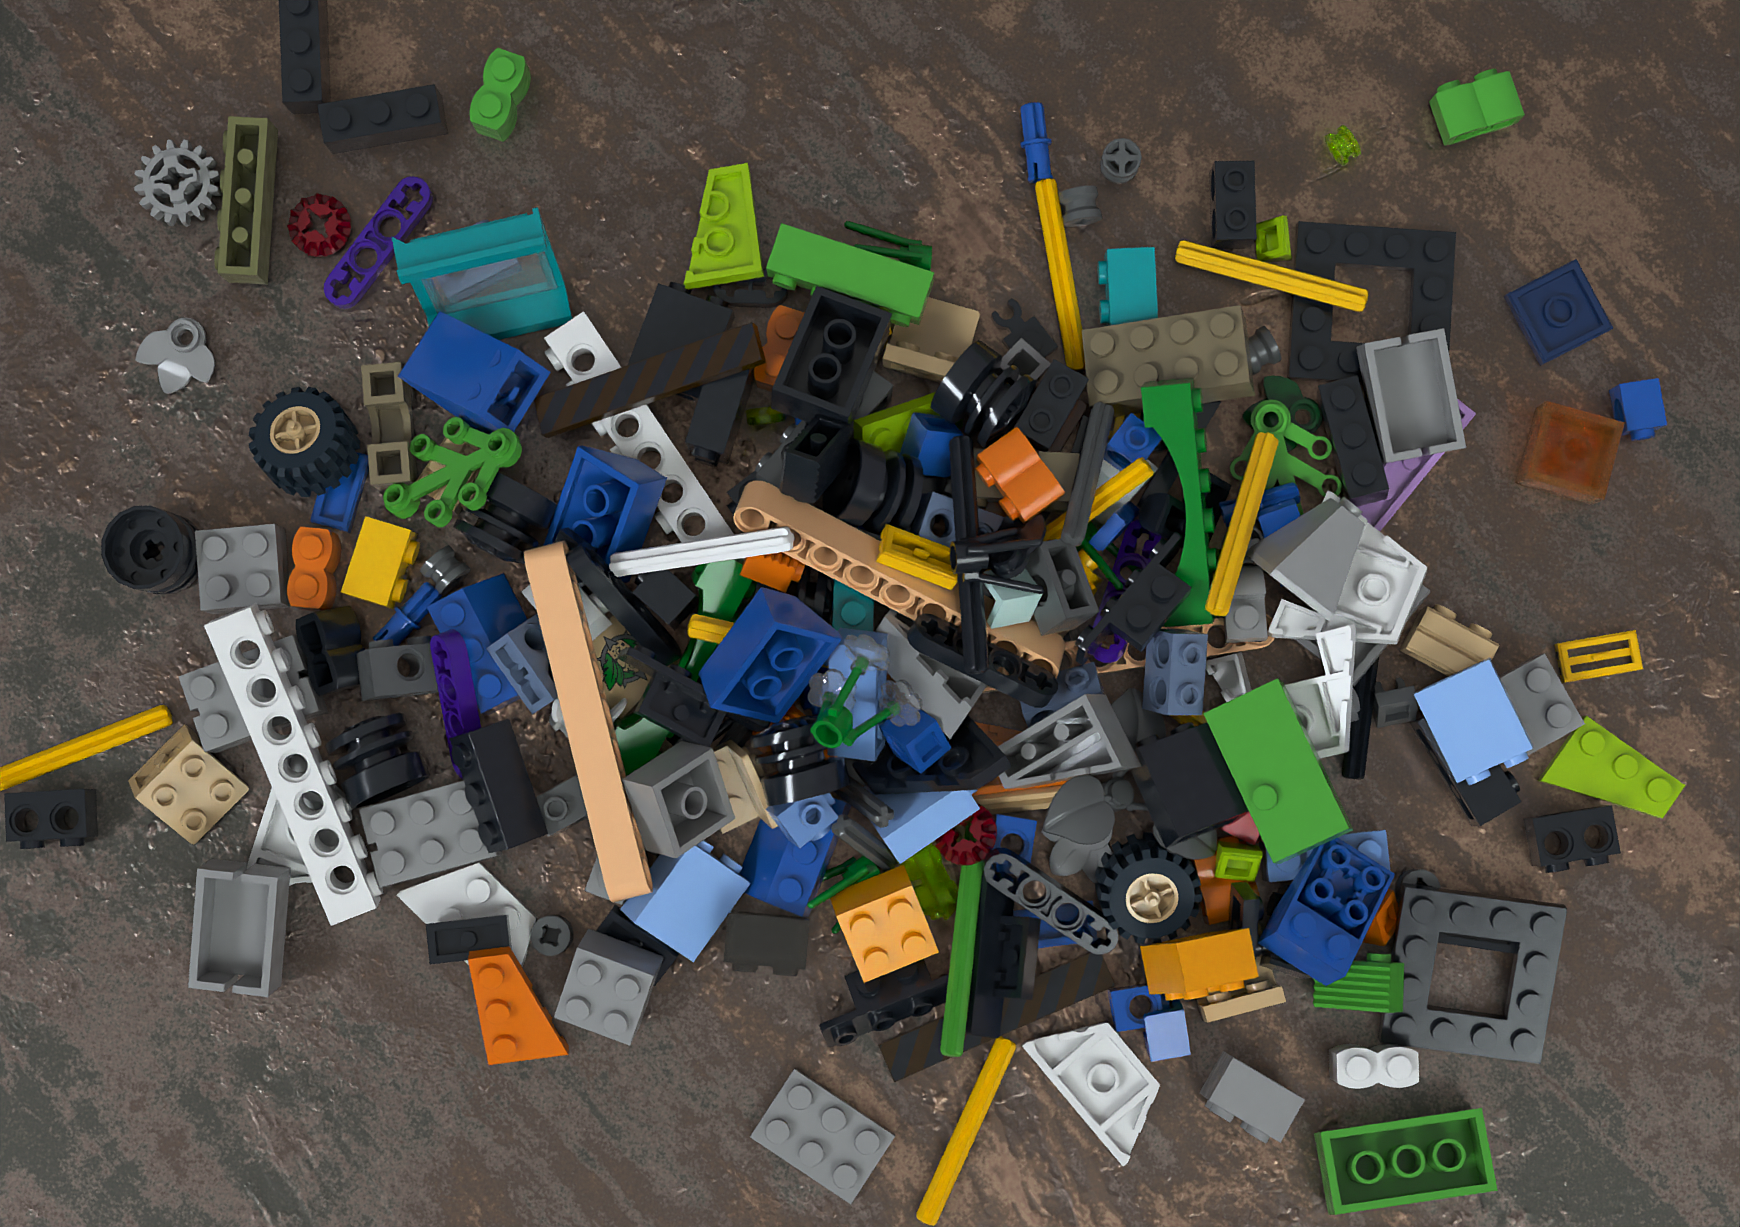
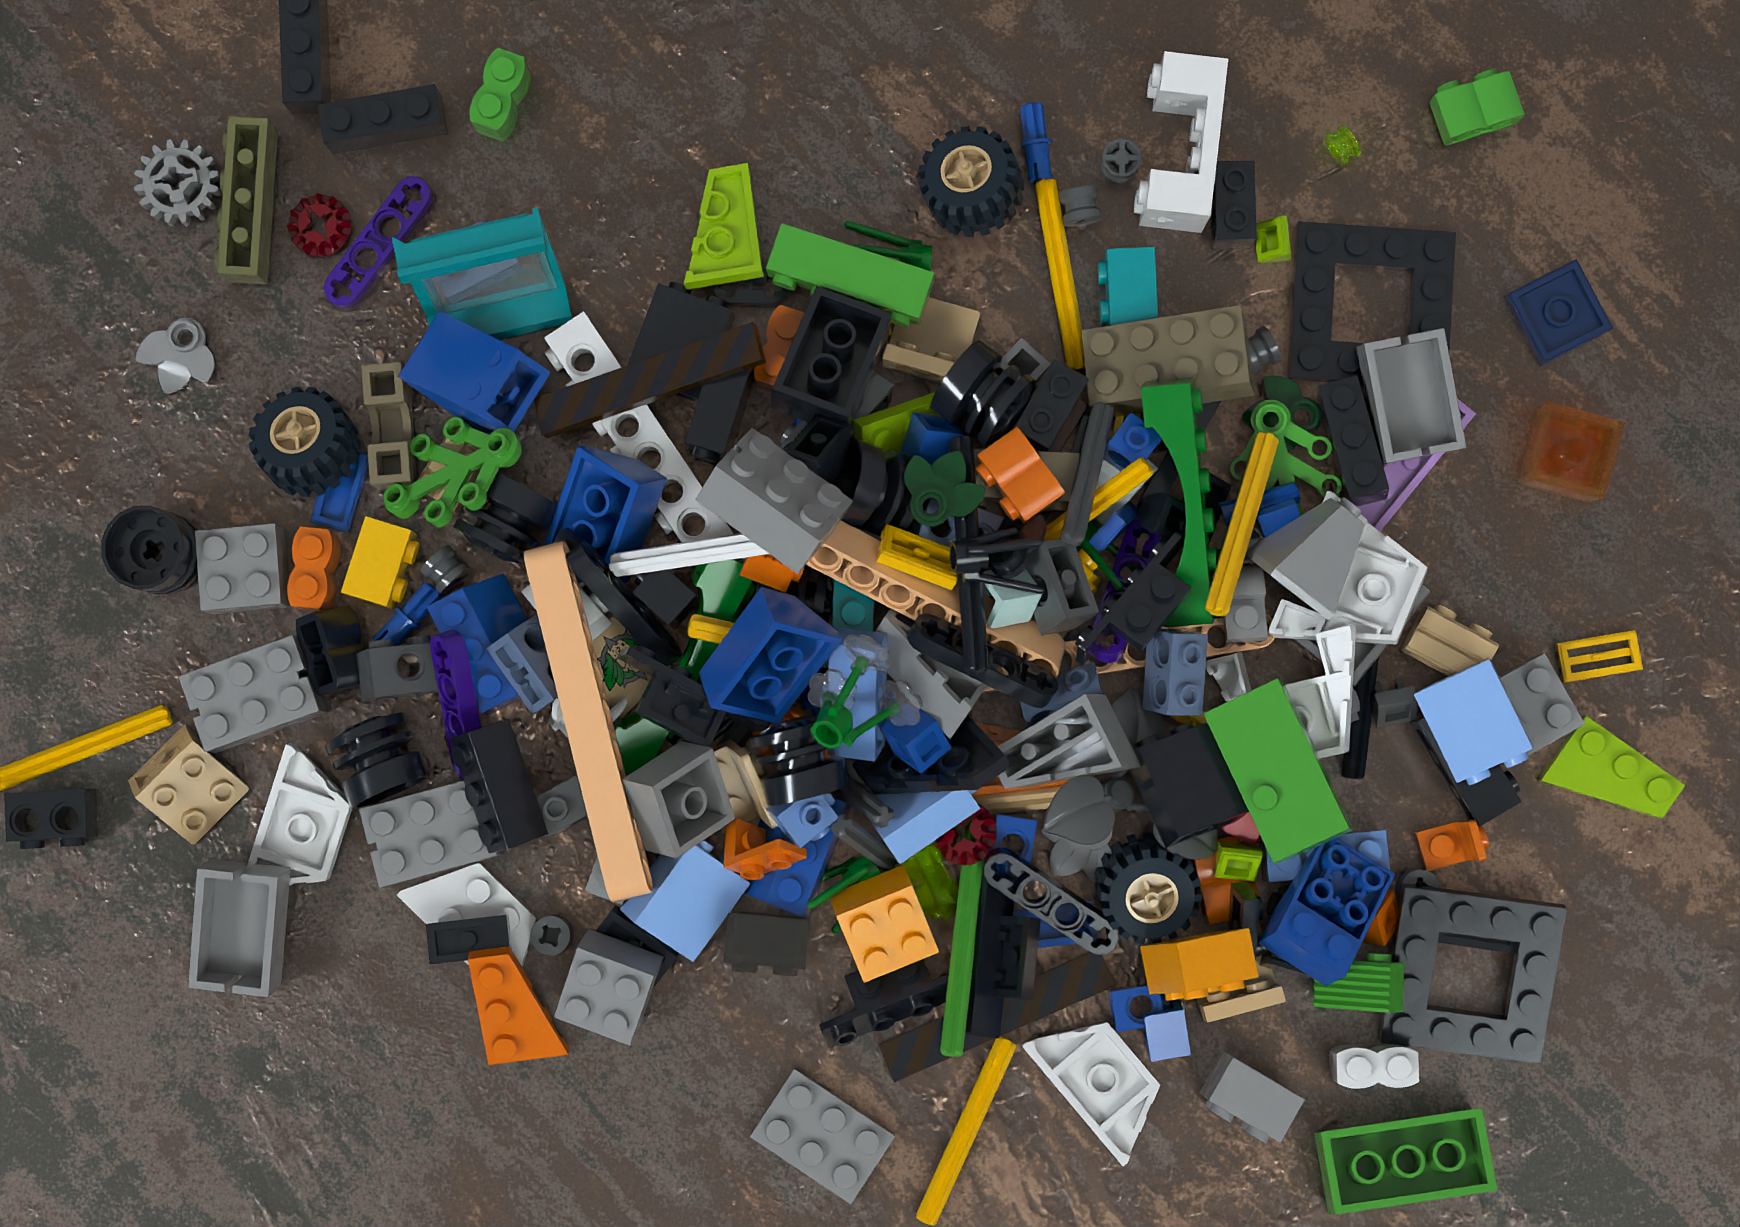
white brick [204,603,383,926] -> none
clear neon green tile [746,406,787,426] -> none
black plate [991,298,1058,358] -> none
yellow axle [1175,240,1369,312] -> none
black brick [1523,805,1621,873] -> none
blue brick [1609,378,1667,441] -> none
none -> light grey piece [695,428,853,574]
none -> orange bracket [723,818,807,880]
none -> dark green plate [904,451,985,527]
none -> black wheel [918,126,1024,237]
none -> white plate [1134,51,1228,233]
none -> orange bracket [1413,820,1489,871]

